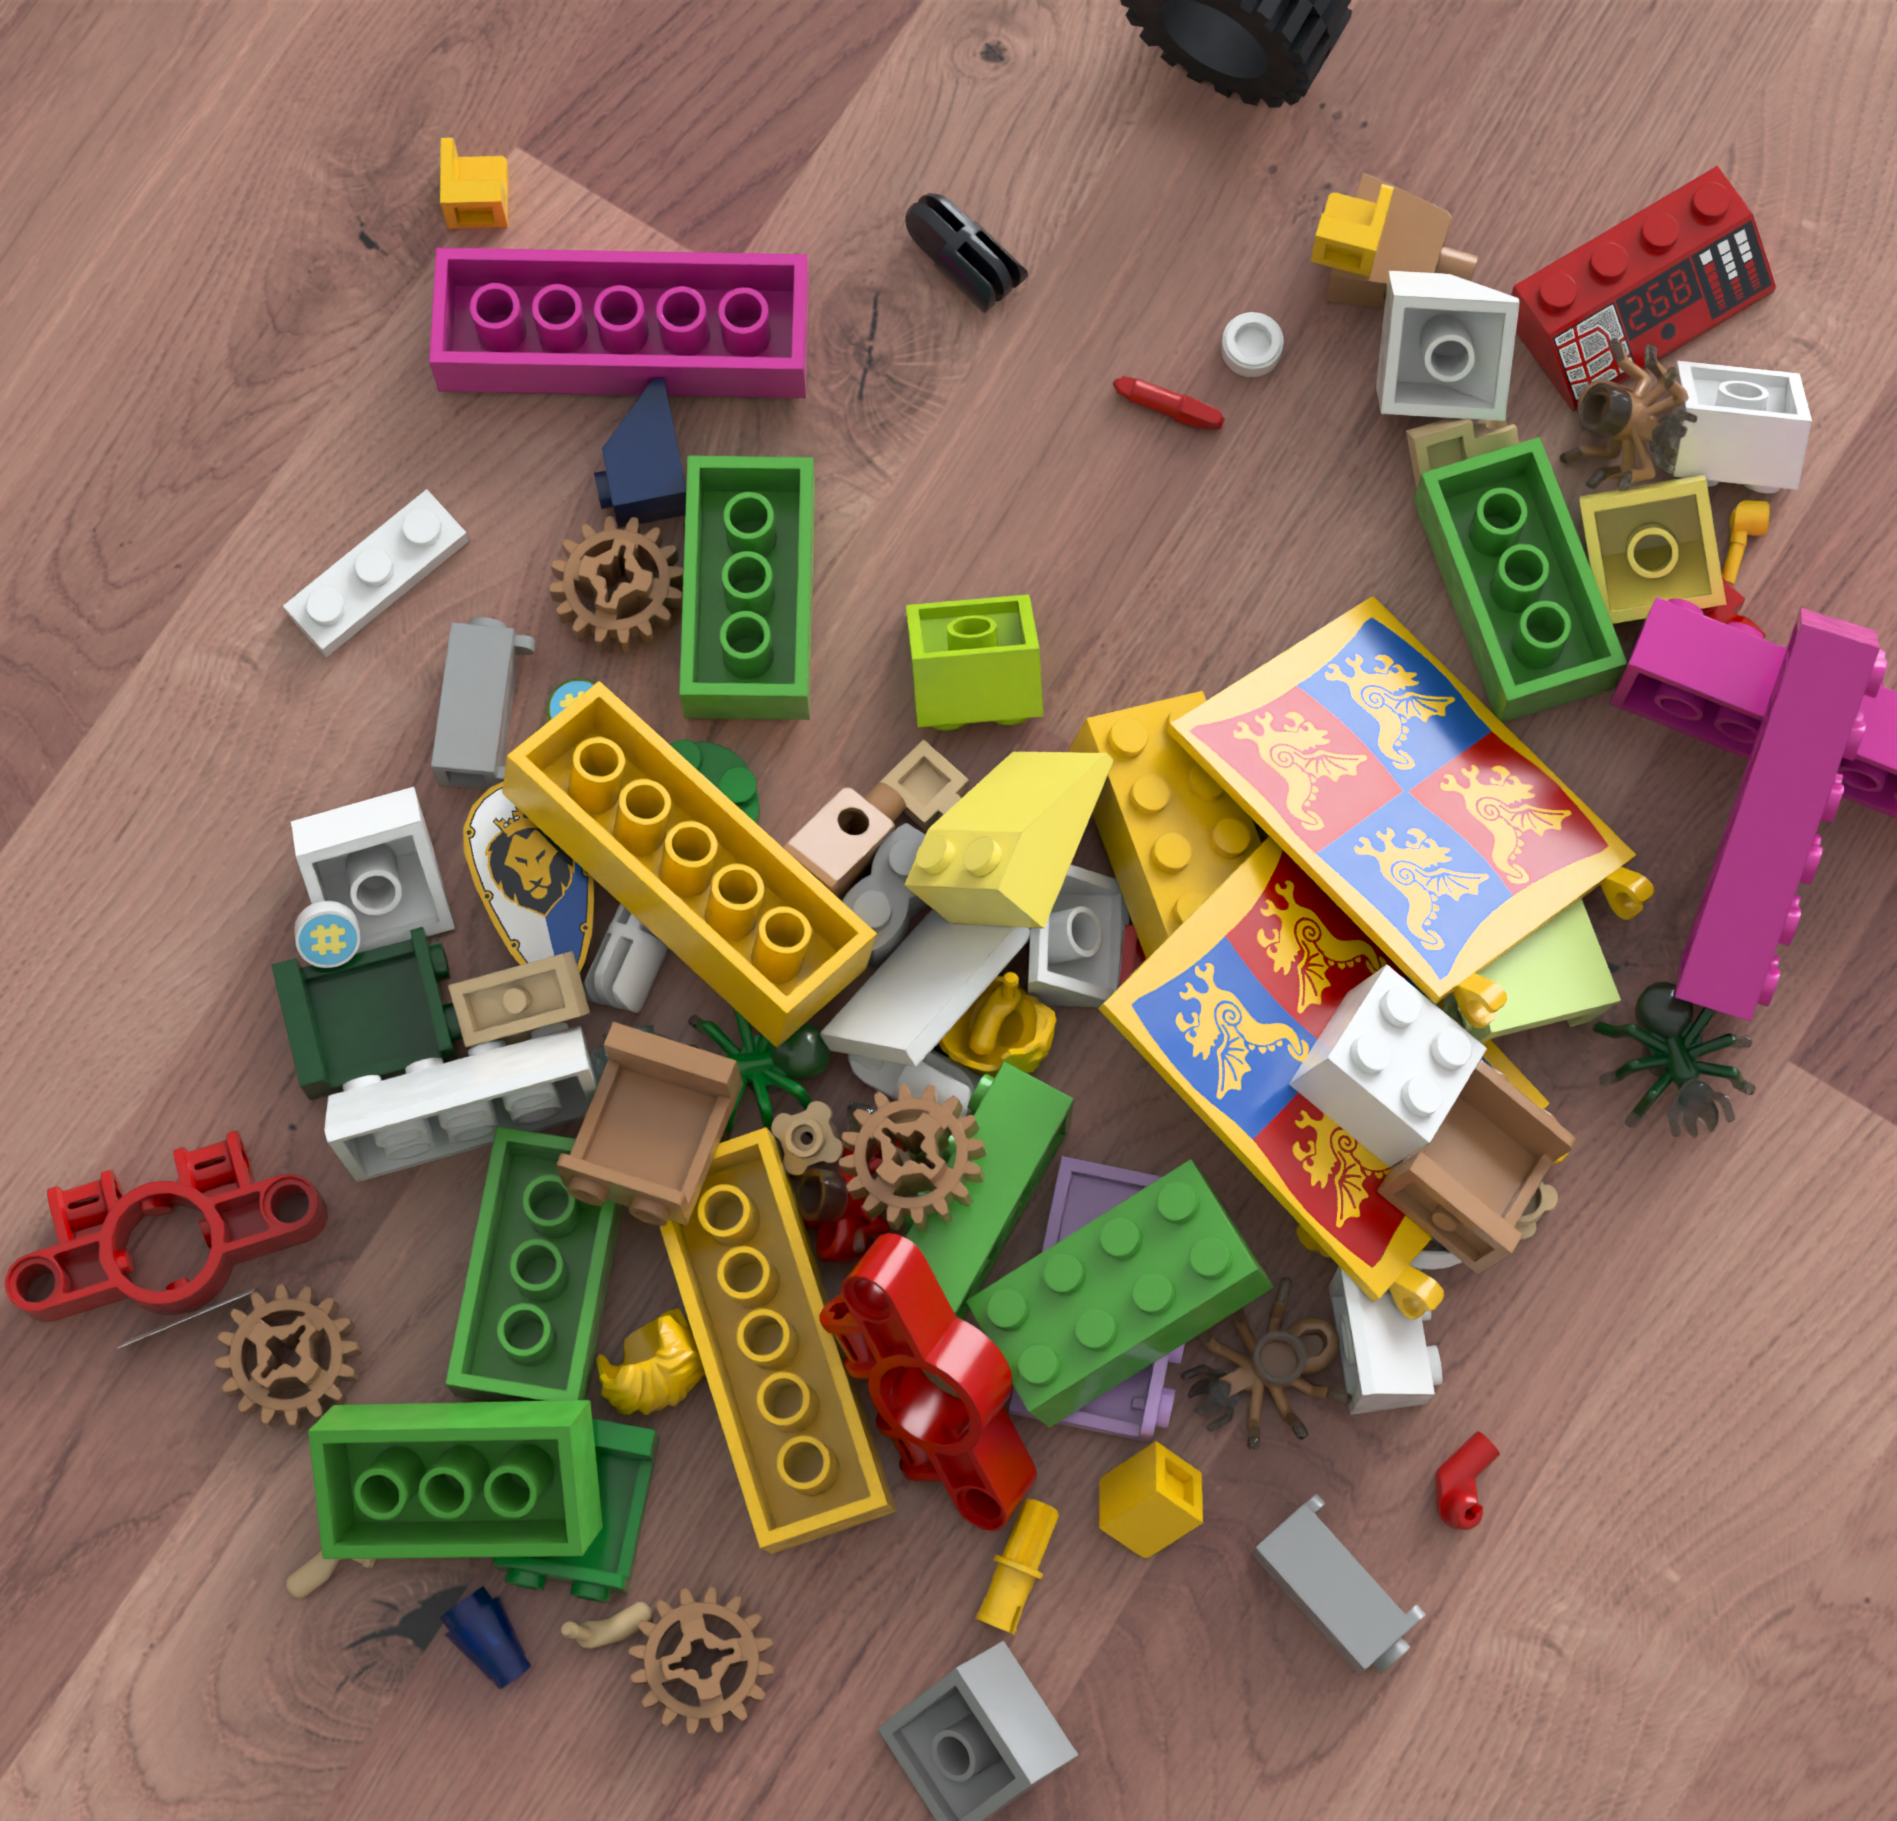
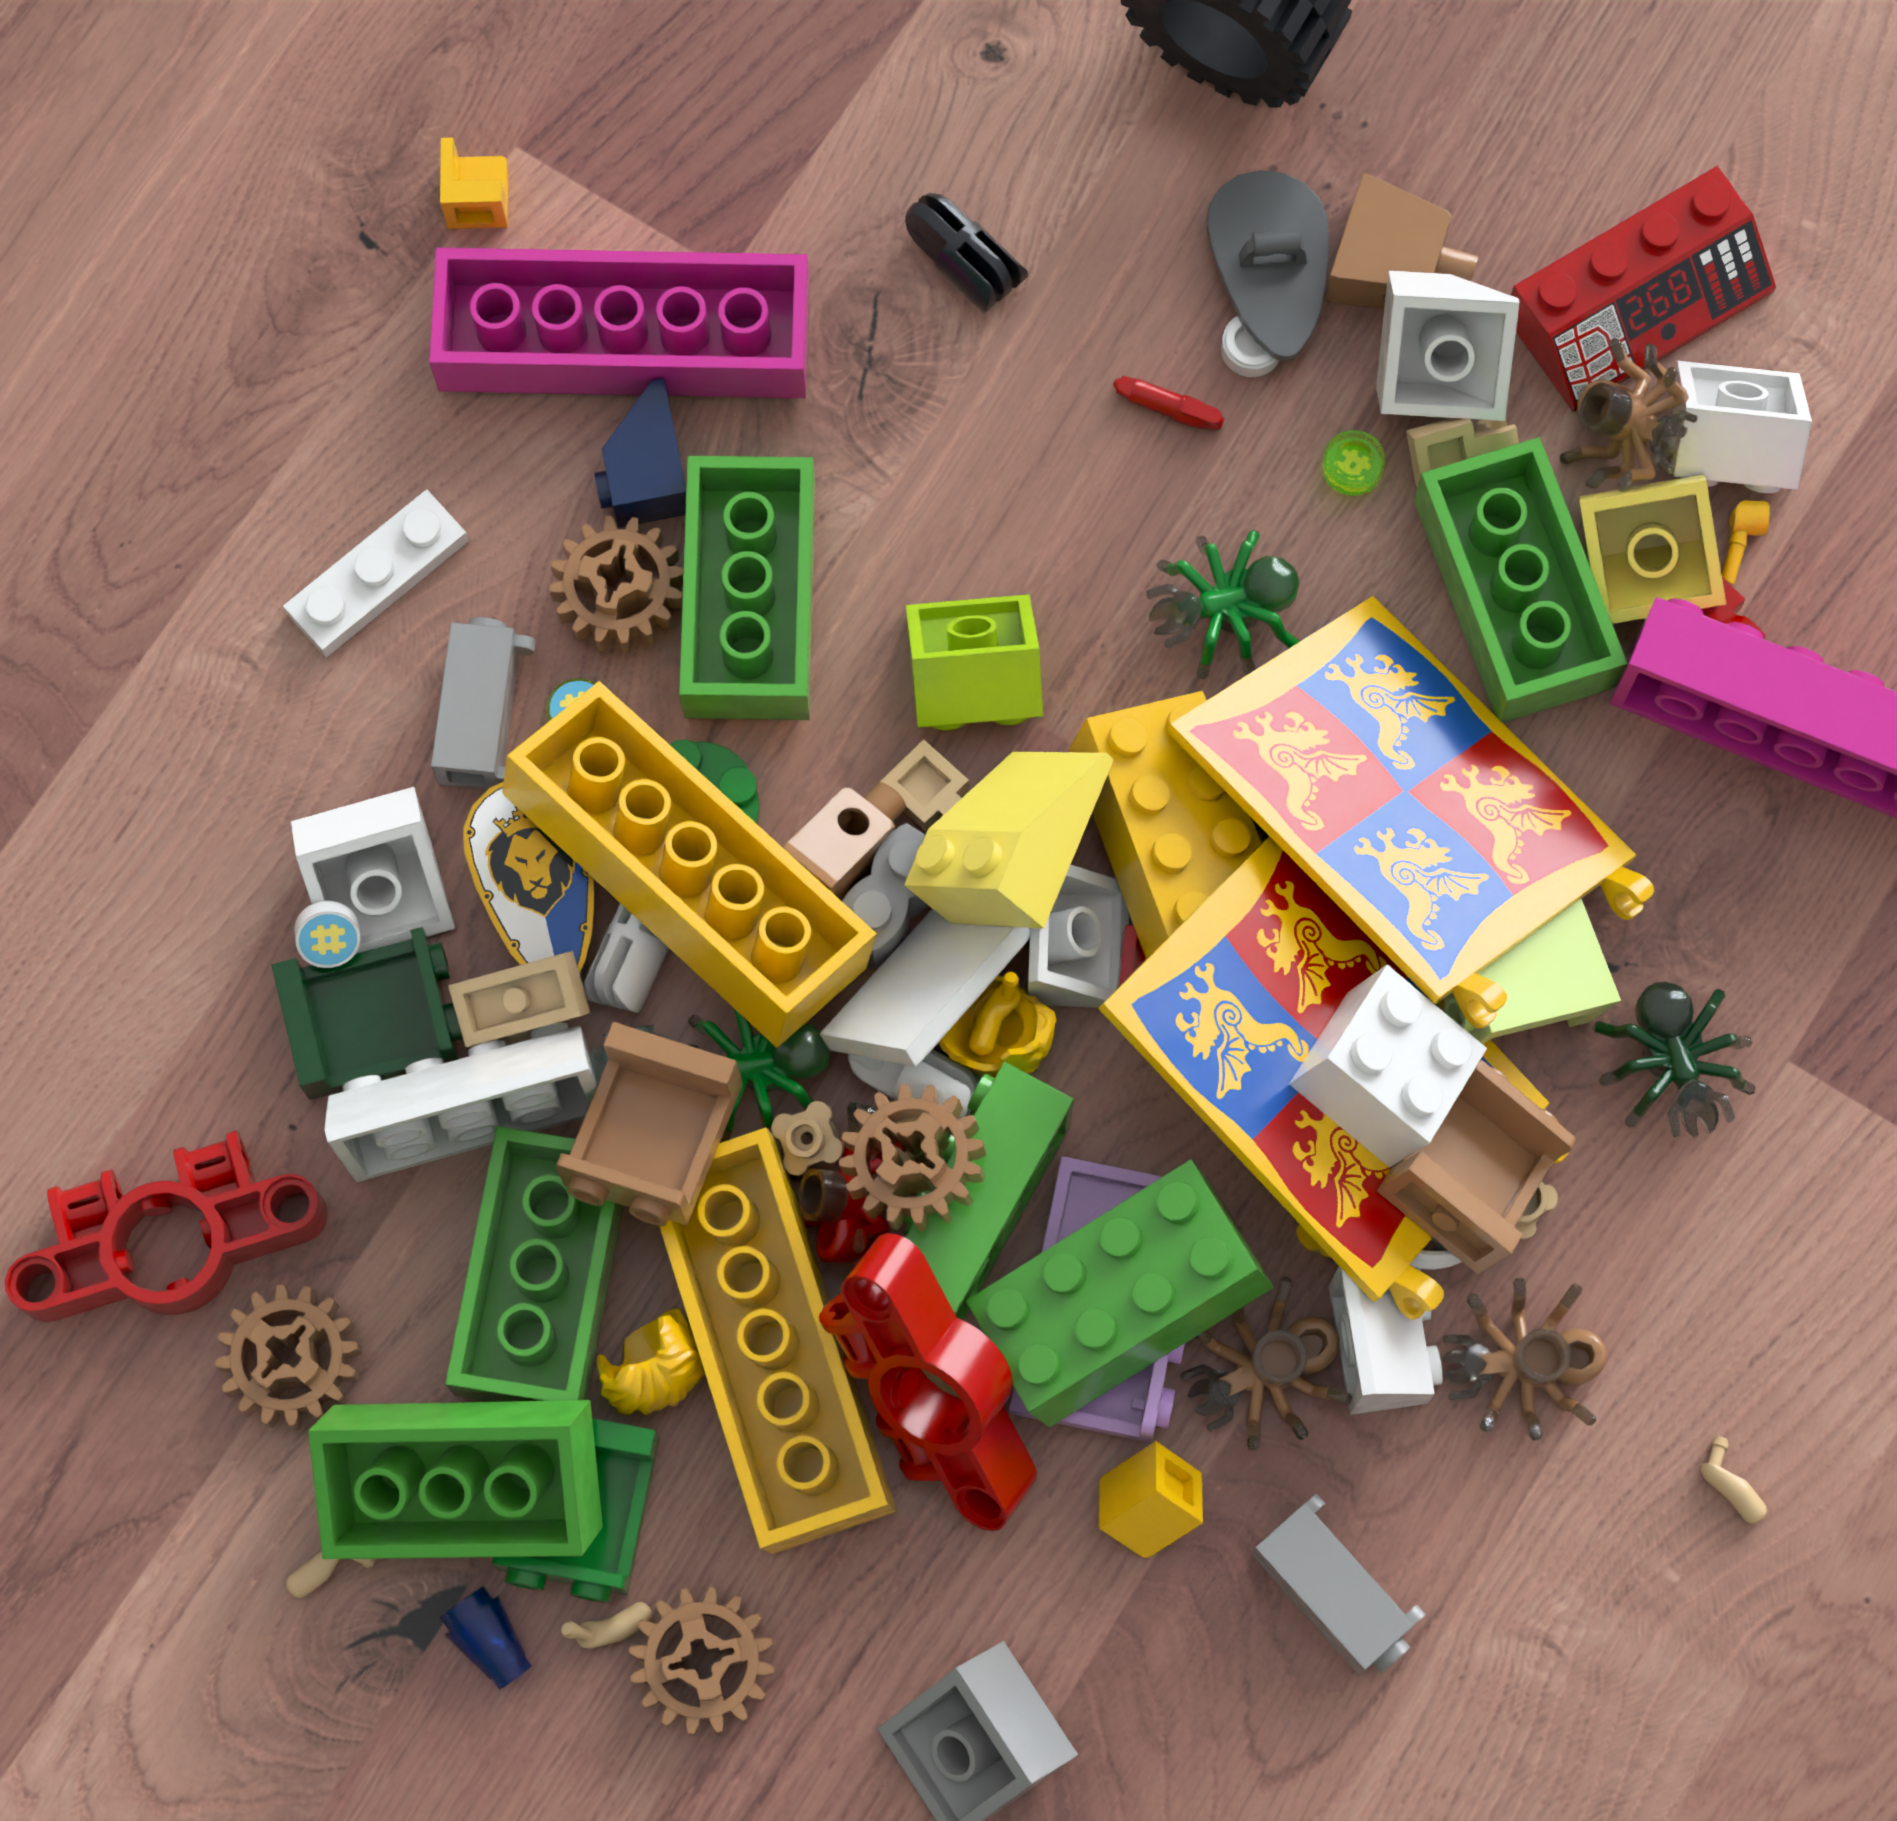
white sticker [118,1287,256,1348] -> none
yellow axle [975,1499,1059,1635] -> none
yellow panel [1310,184,1394,277] -> none
red arm [1435,1431,1500,1530] -> none
dark pink brick [1675,608,1888,1022] -> none
none -> animal [1146,530,1300,680]
none -> dark grey shield [1206,170,1329,361]
none -> clear neon green tile [1322,430,1385,496]
none -> animal [1442,1278,1607,1441]
none -> tan piece [1700,1436,1767,1524]

